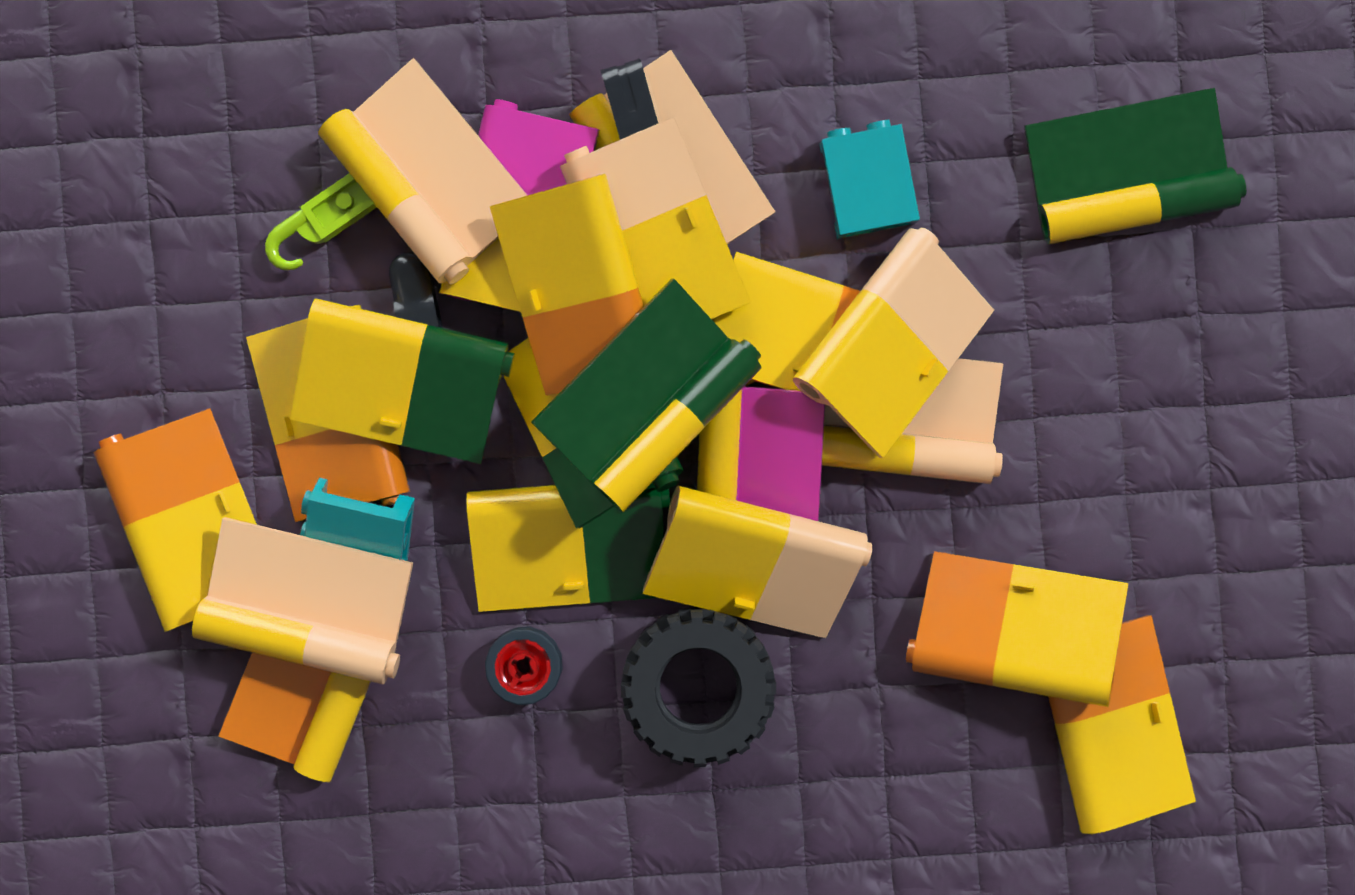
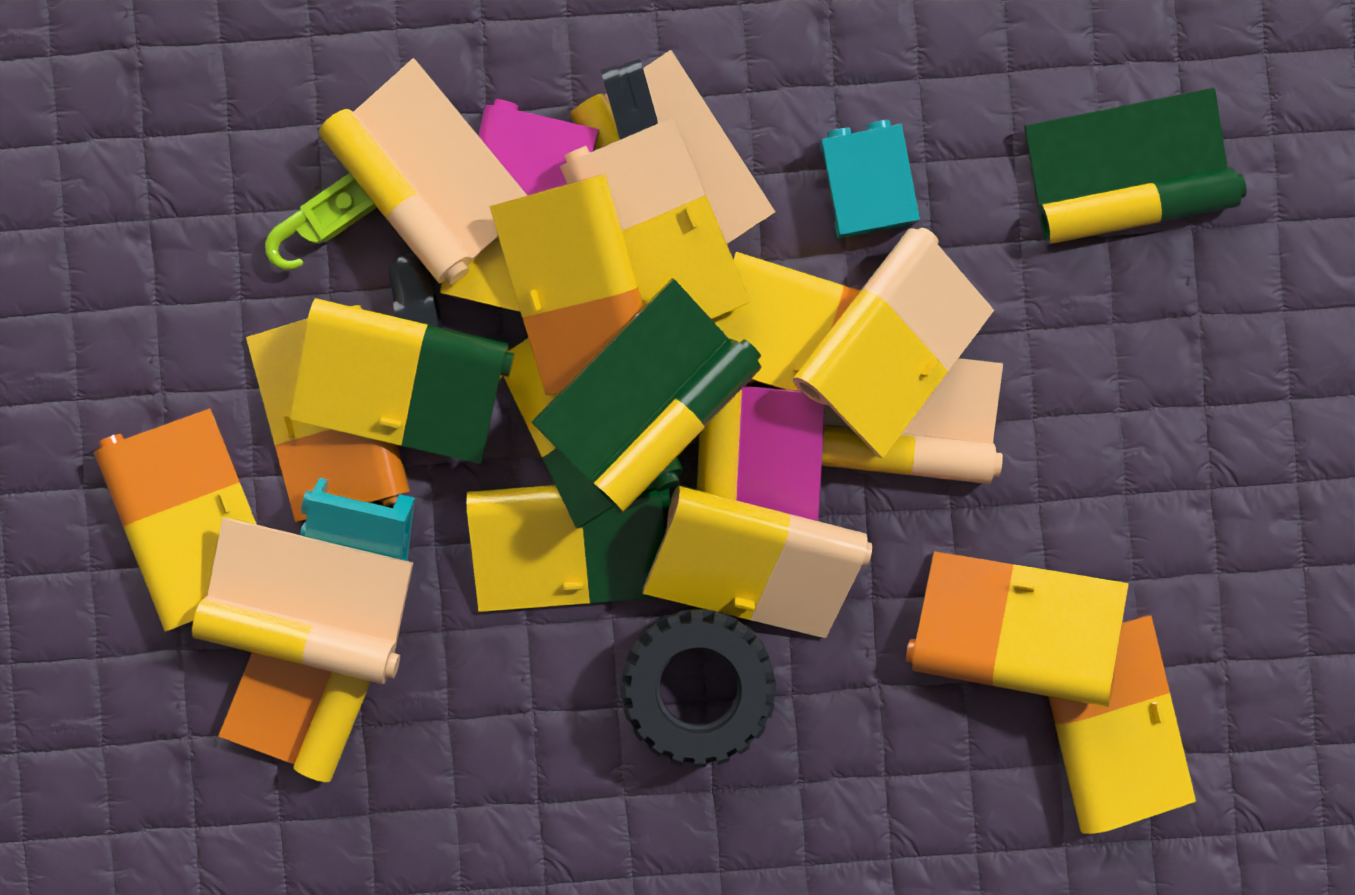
wheel [485,626,563,705] -> none

